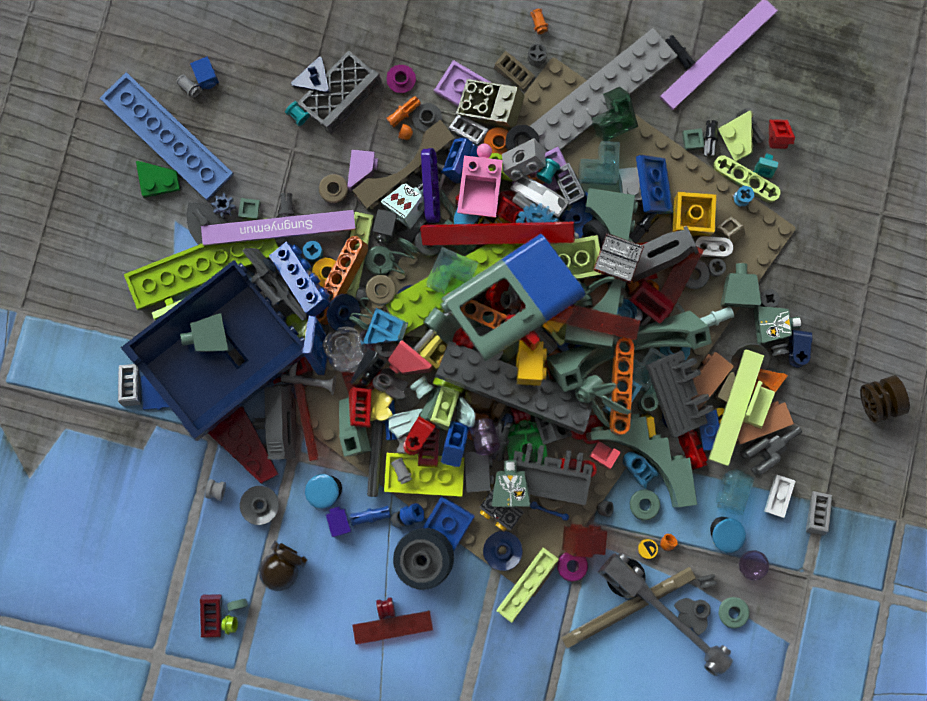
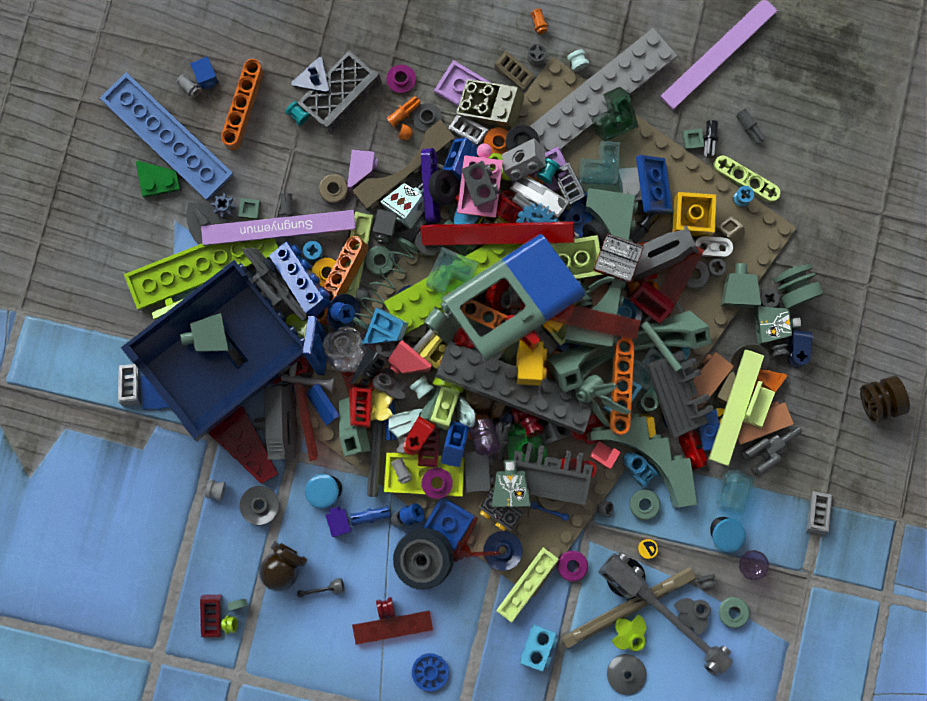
dark tan piece [365,275,396,305] -> none
clear red brick [562,523,607,557] -> none
orange hinge [660,534,678,551] -> none
black axle [665,35,696,70] -> none
light aqua axle [700,306,734,327] -> none
yellowish green wing [718,111,753,162] -> none
teal tile [754,153,778,179] -> none
white plate [764,475,795,518] -> none
red slope [769,120,795,149] -> none
none -> orange beam [221,59,263,150]
none -> hinge [297,578,345,598]
none -> blue tile [306,384,339,426]
none -> blue wheel [330,302,355,323]
none -> blue wheel [412,653,449,691]
none -> magenta piece [421,467,452,499]
none -> black tyre [429,170,459,205]
none -> clear red plant [454,517,500,562]
none -> dark grey brick [461,161,499,207]
none -> dark red wheel [520,416,544,438]
none -> medium azure brick [520,624,558,672]
none -> light aqua wheel [567,49,590,72]
none -> dark grey dish [607,654,646,694]
none -> lime plate [612,615,647,651]
none -> sand green bar [641,322,682,372]
none -> sand green wheel [773,263,824,309]

